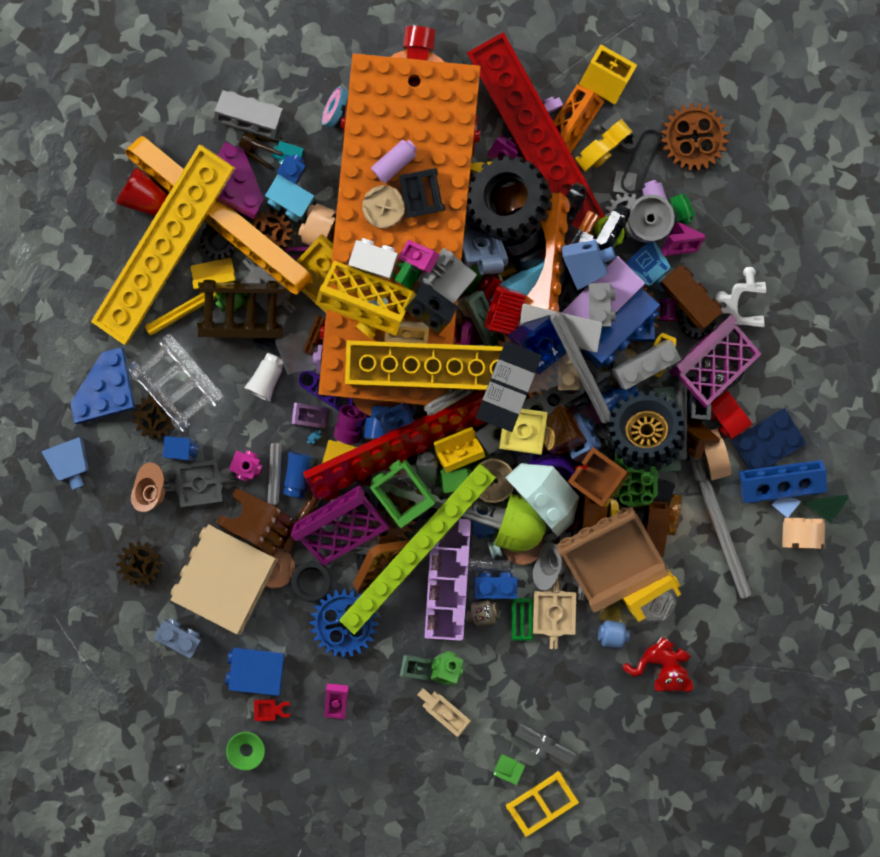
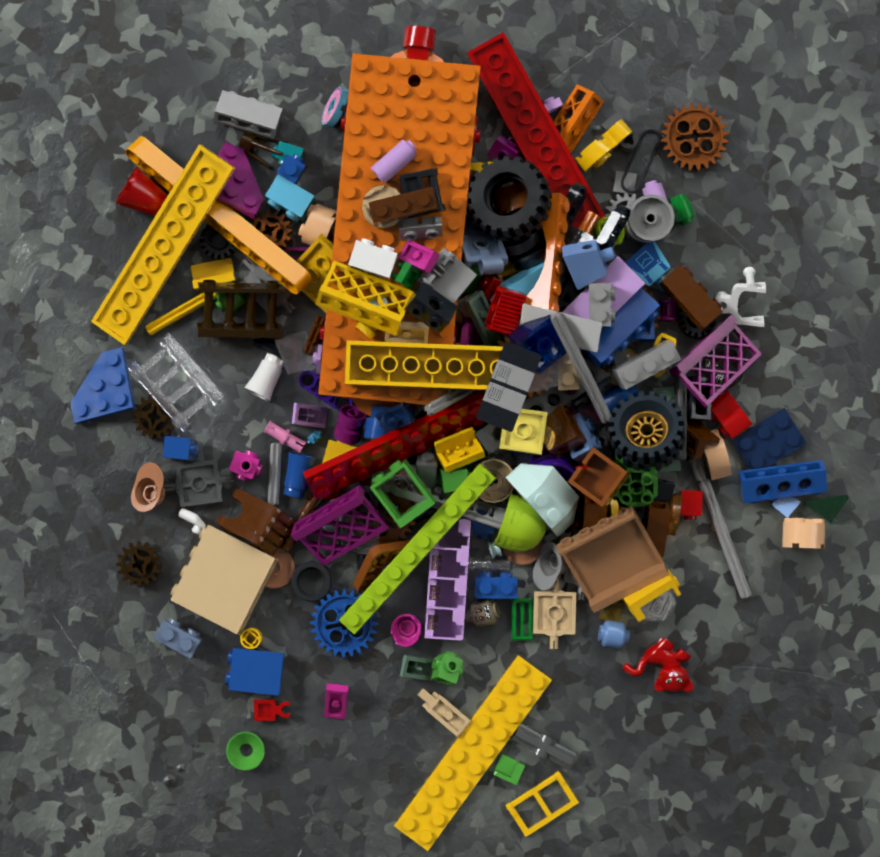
medium blue torso [42,437,88,490] -> none
yellow slope [579,44,637,105] -> none
dark pink slope [661,222,706,256] -> none
none -> white arm [179,508,206,535]
none -> yellow wheel [240,627,262,649]
none -> bright pink pin [264,421,306,453]
none -> reddish brown brick [368,187,439,225]
none -> dark pink hair [390,613,422,647]
none -> yellow plate [394,655,552,851]
none -> light grey hinge [398,216,443,241]
none -> red brick [679,490,703,520]

